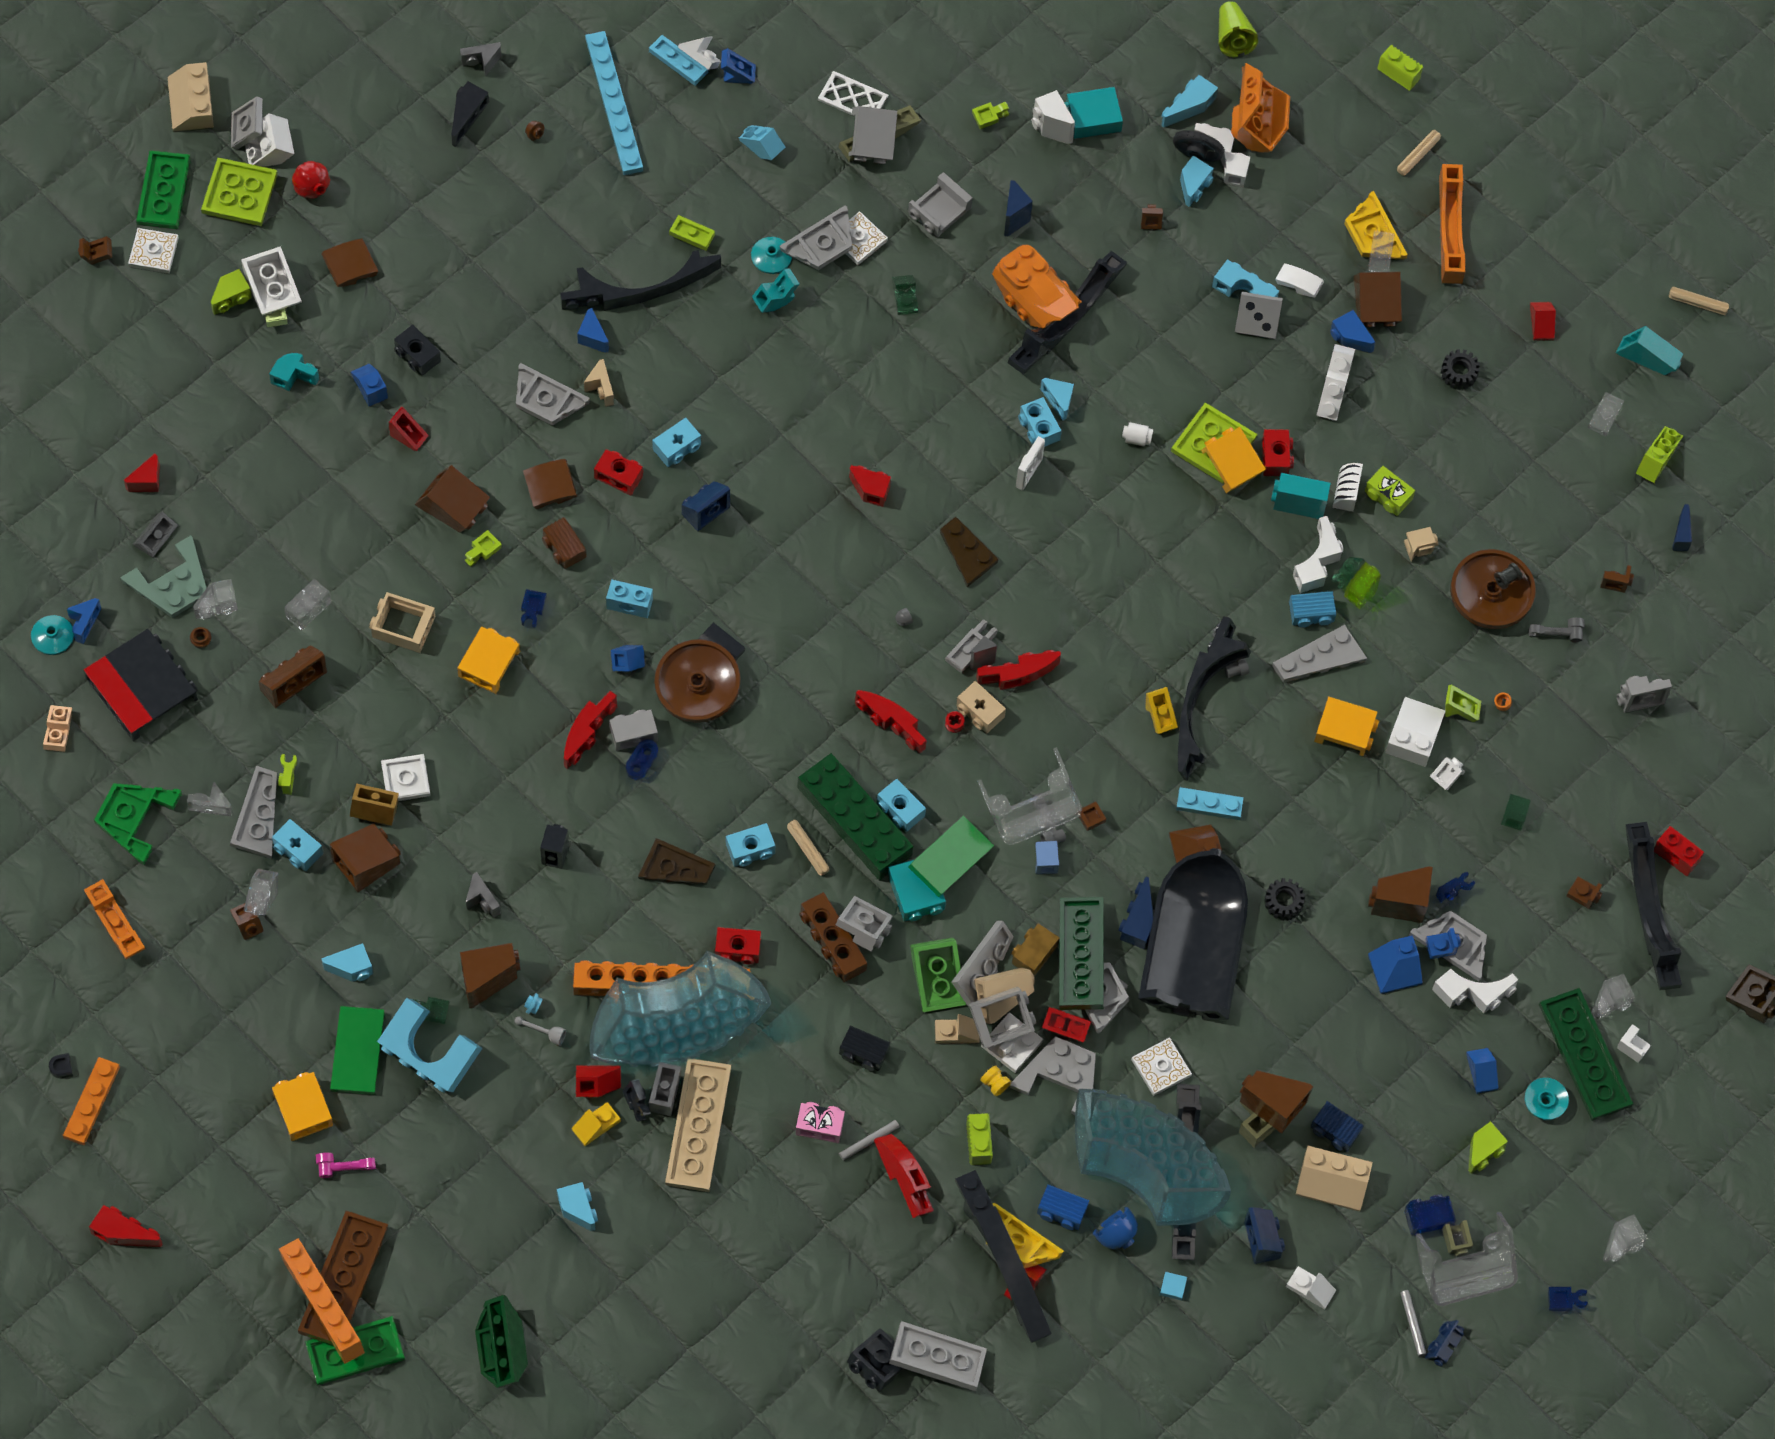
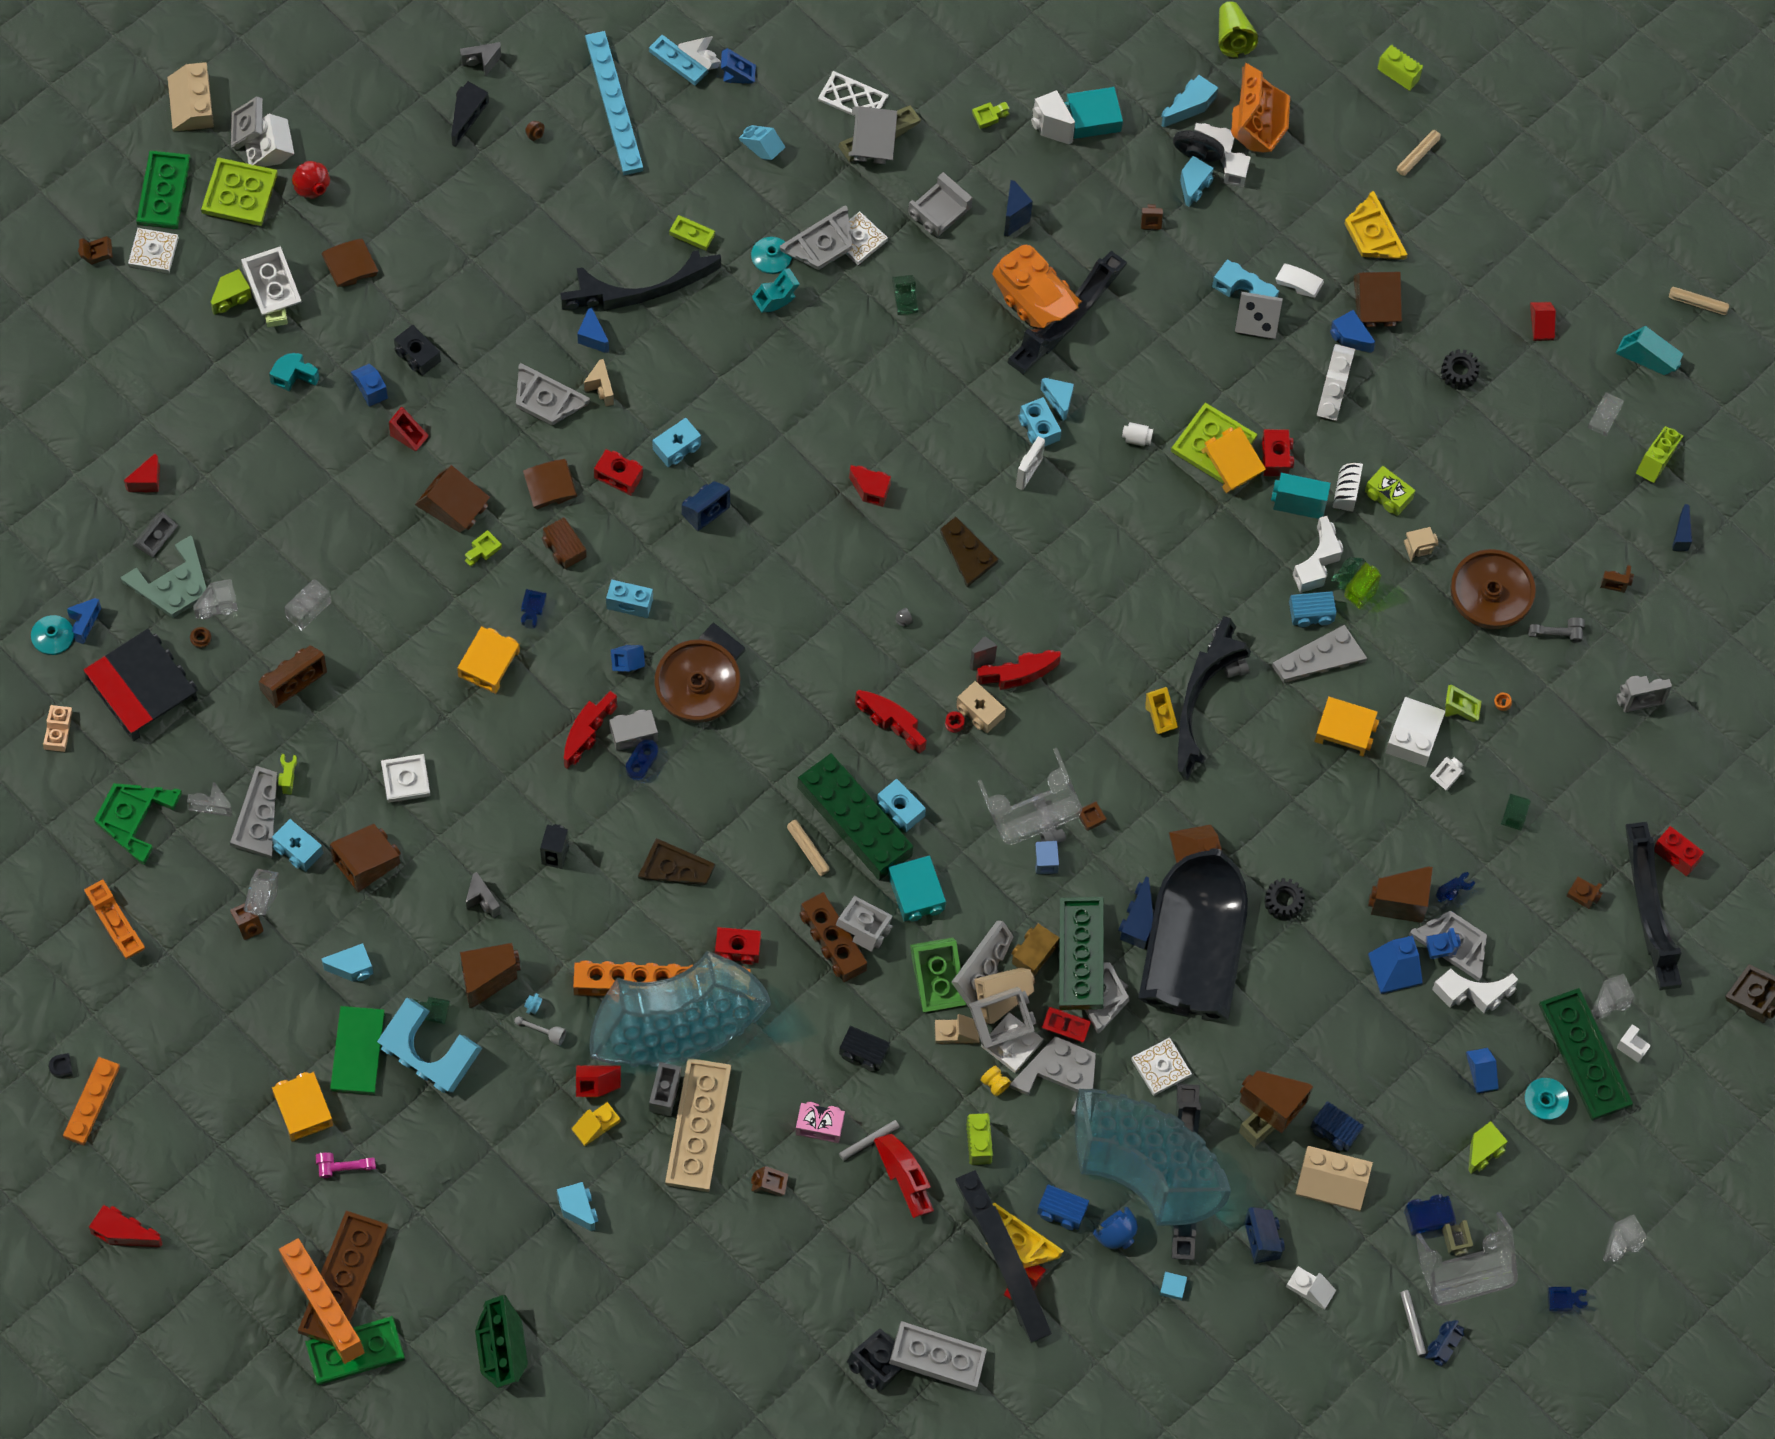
pearl gold brick [350,784,399,826] -> none
tan window [369,592,436,653] -> none
black plate [622,1079,651,1122] -> none
medium azure brick [726,823,775,867] -> none
green tile [908,816,994,897] -> none
light grey hinge [945,620,998,674] -> none
medium azure plate [1176,787,1243,820] -> none
clear plate [1367,230,1395,272] -> none
orange arch [1439,164,1465,284] -> none
pearl dark grey bush [1494,563,1522,589] -> none
none -> reddish brown bracket [751,1166,789,1197]

